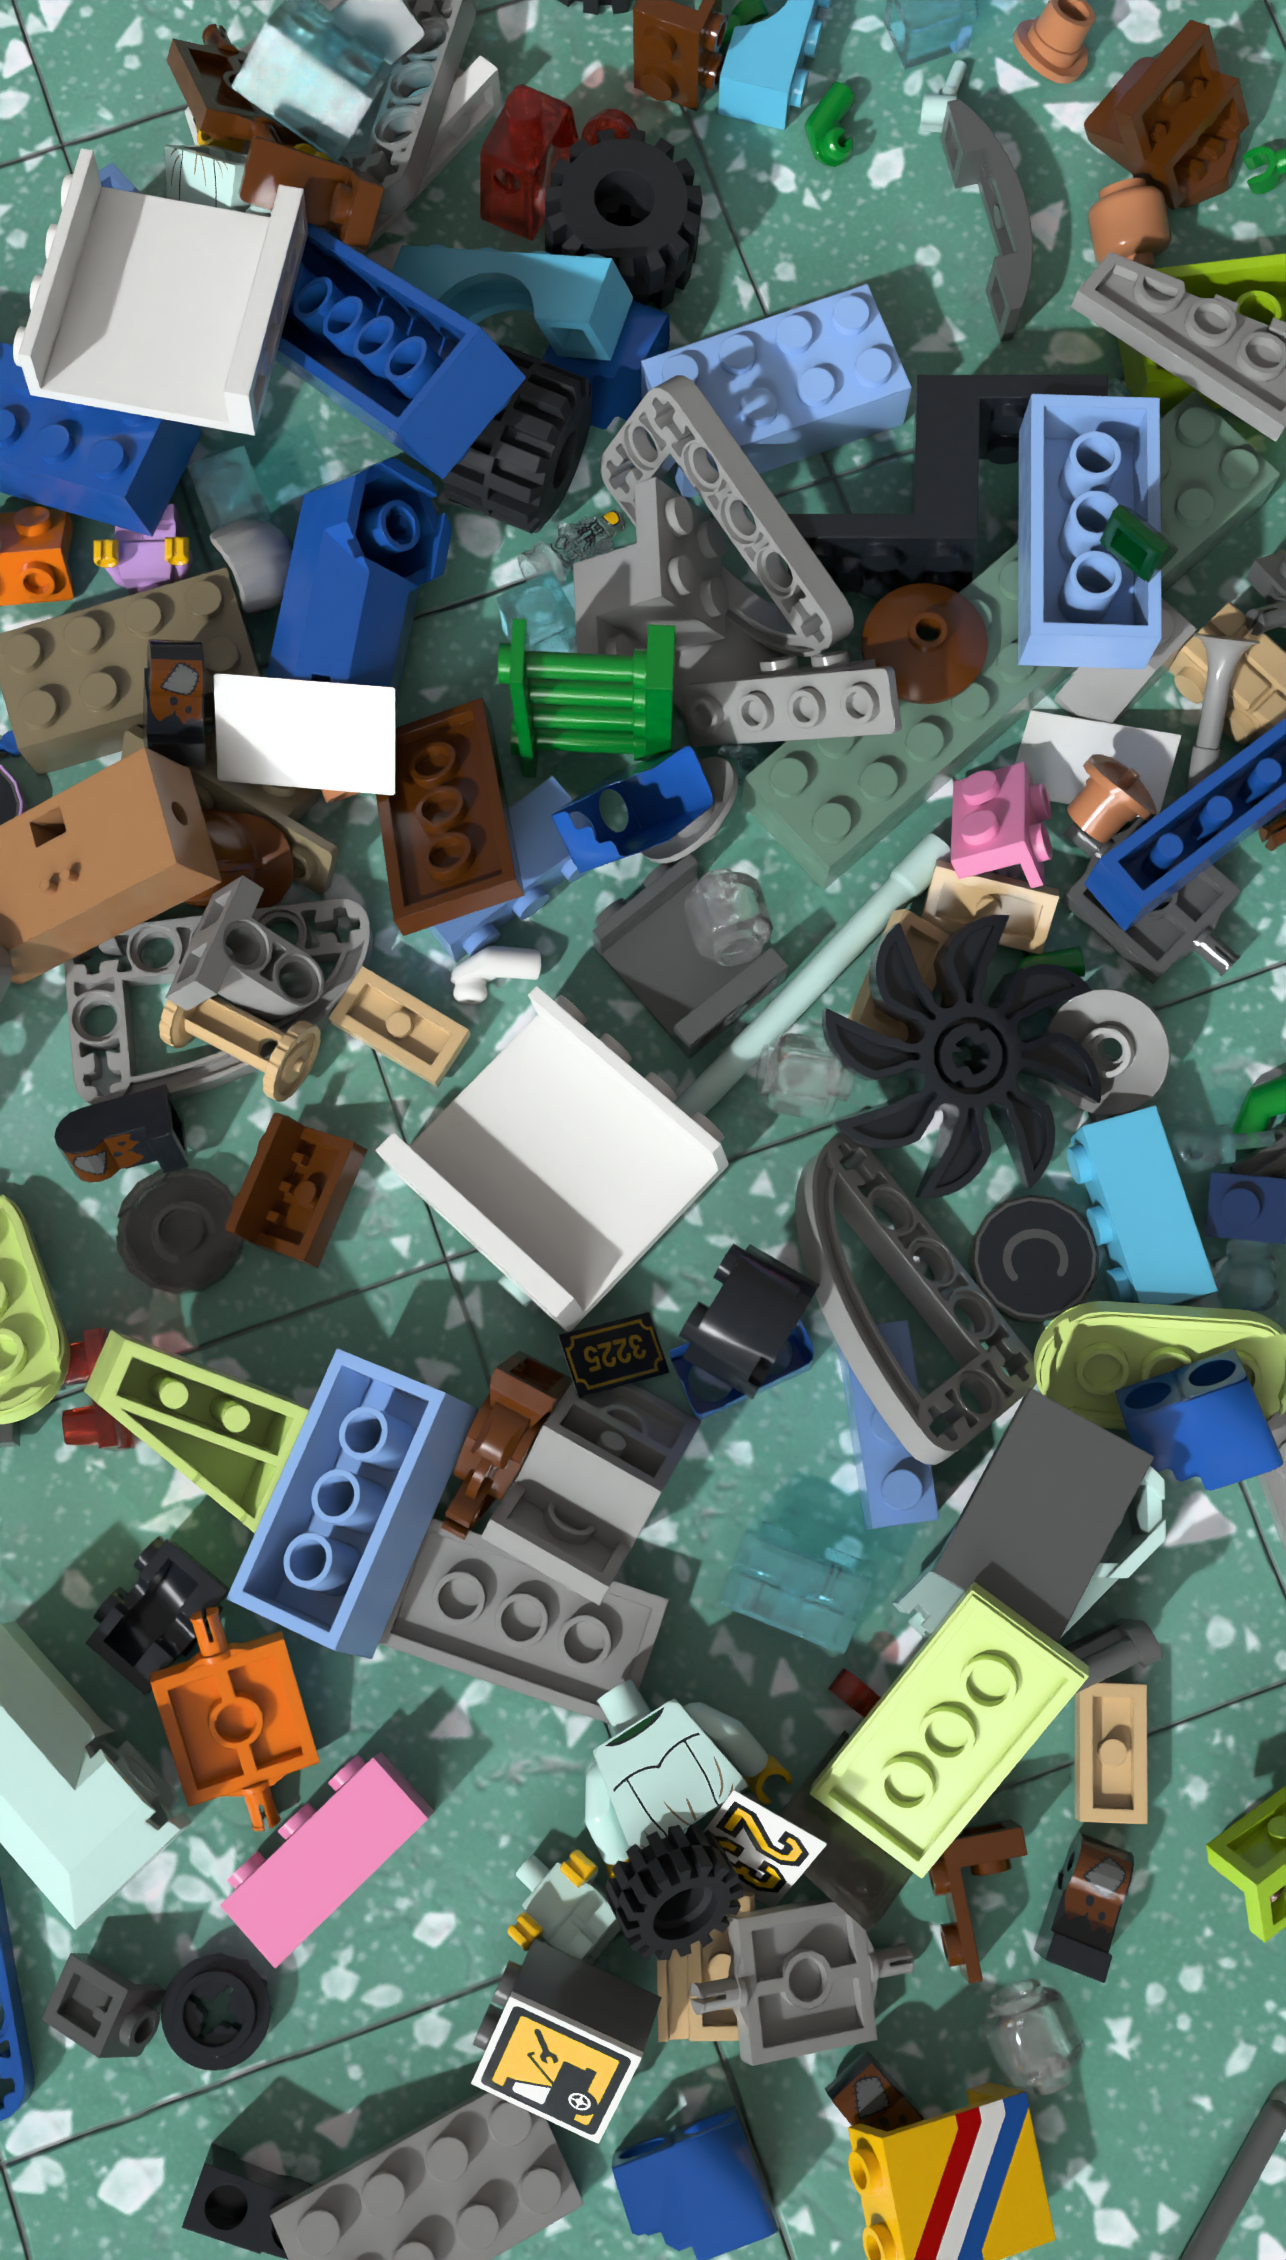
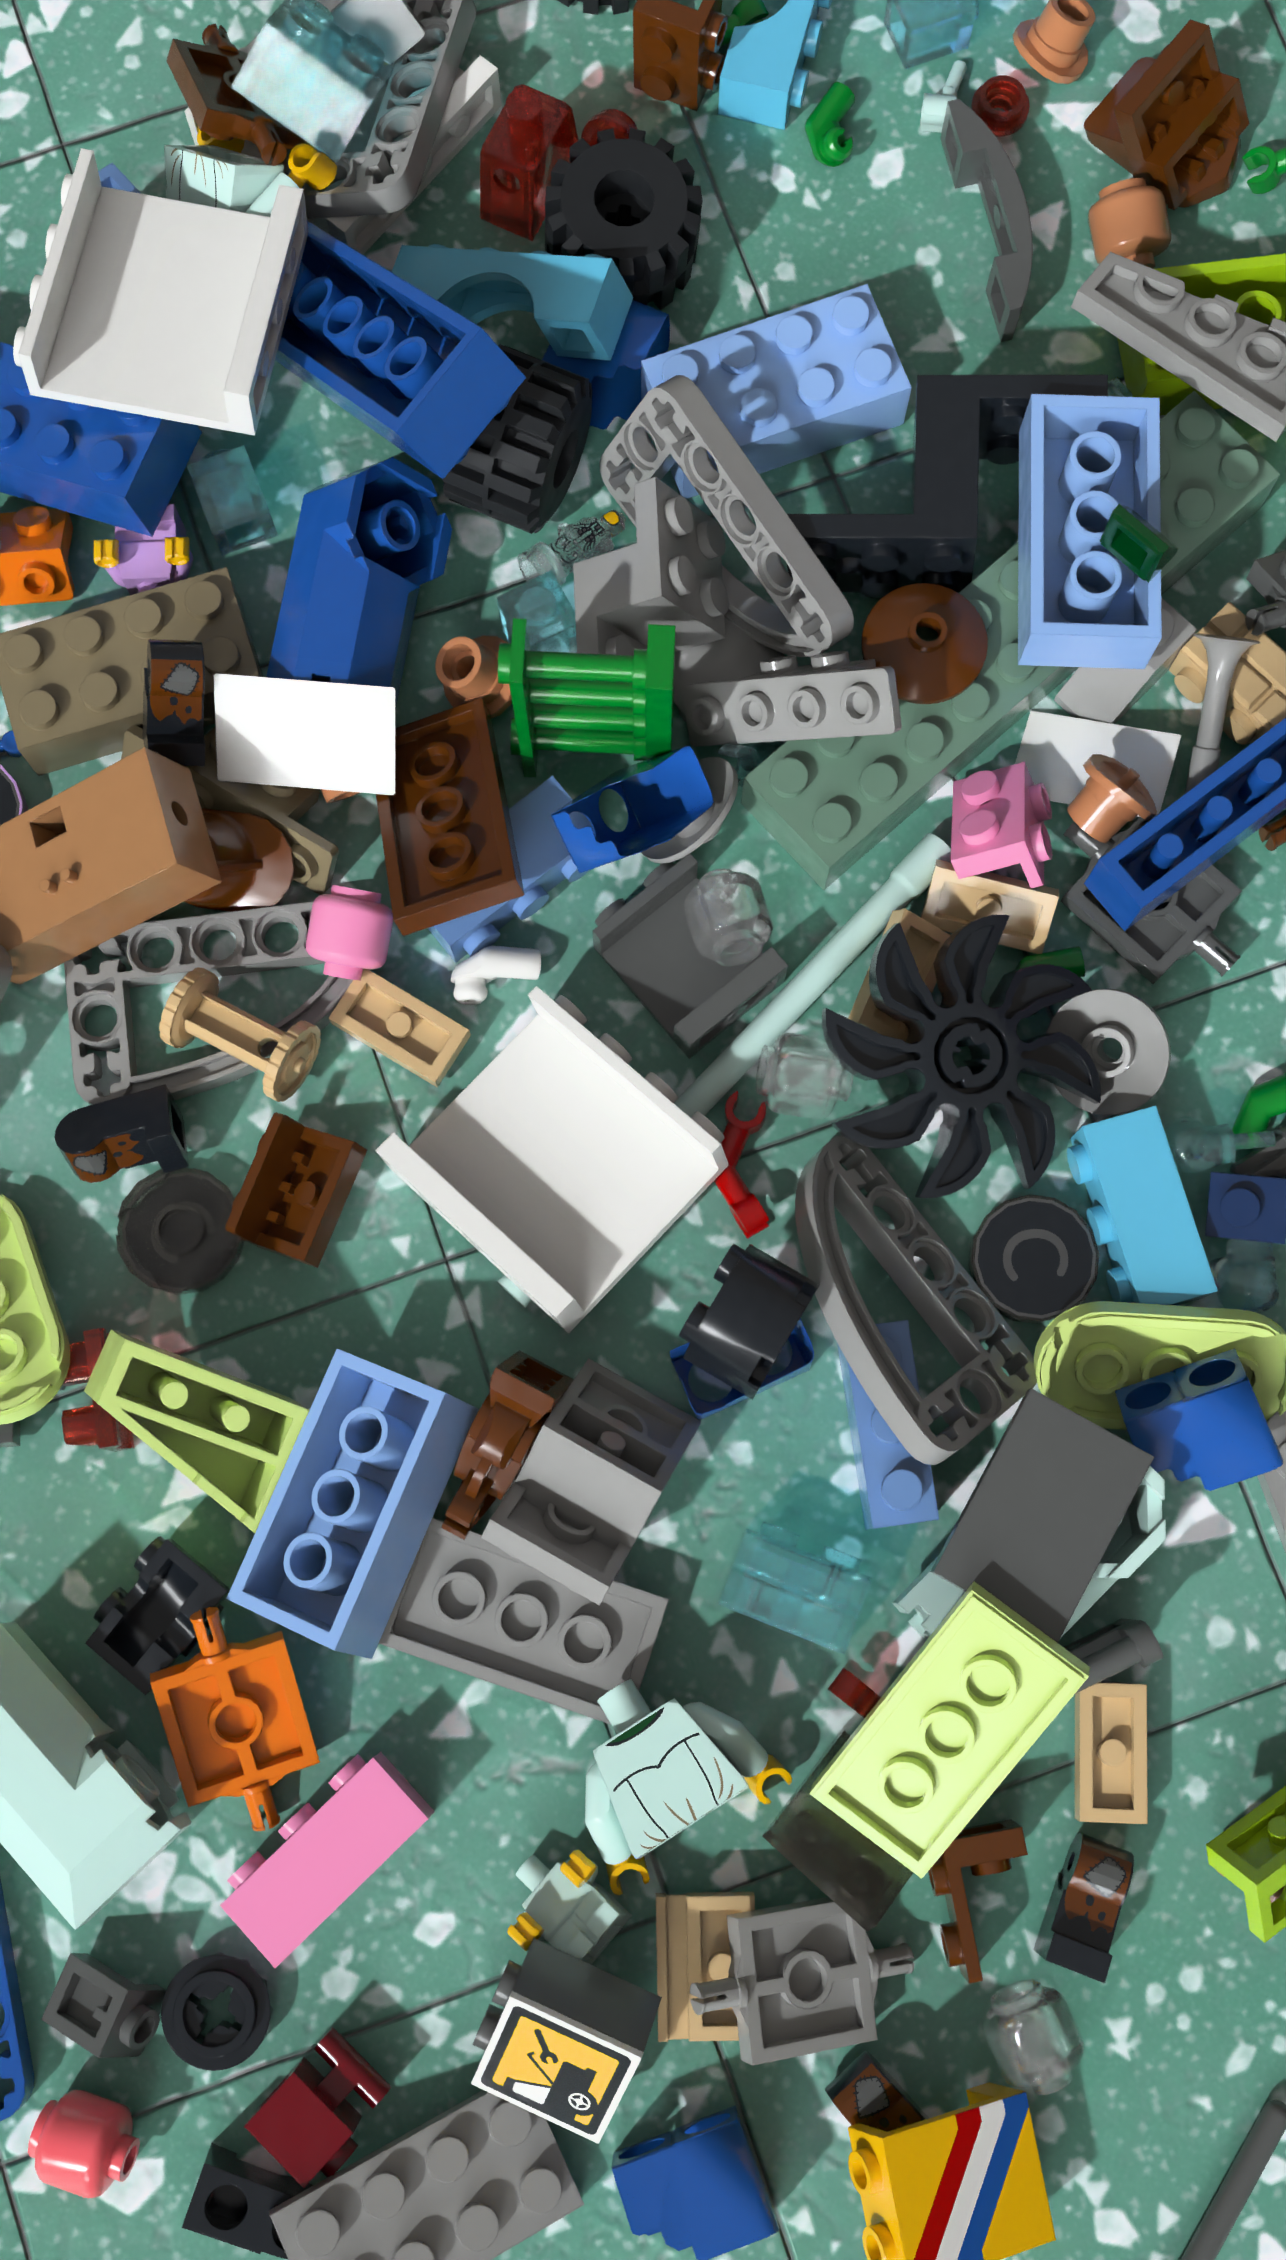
light grey tile [165,875,324,1022] -> none
light grey hair [209,518,293,615] -> none
reddish brown bracket [238,136,384,251] -> none
black sticker [558,1312,670,1398] -> none
black tyre [606,1824,743,1961] -> none
sticker [703,1790,827,1907] -> none
none -> coral head [28,2090,140,2198]
none -> dark red brick [244,2027,392,2188]
none -> bright pink head [306,885,393,981]
none -> nougat piece [435,635,512,718]
none -> red arm [714,1091,769,1239]
none -> clear red plate [971,75,1030,137]

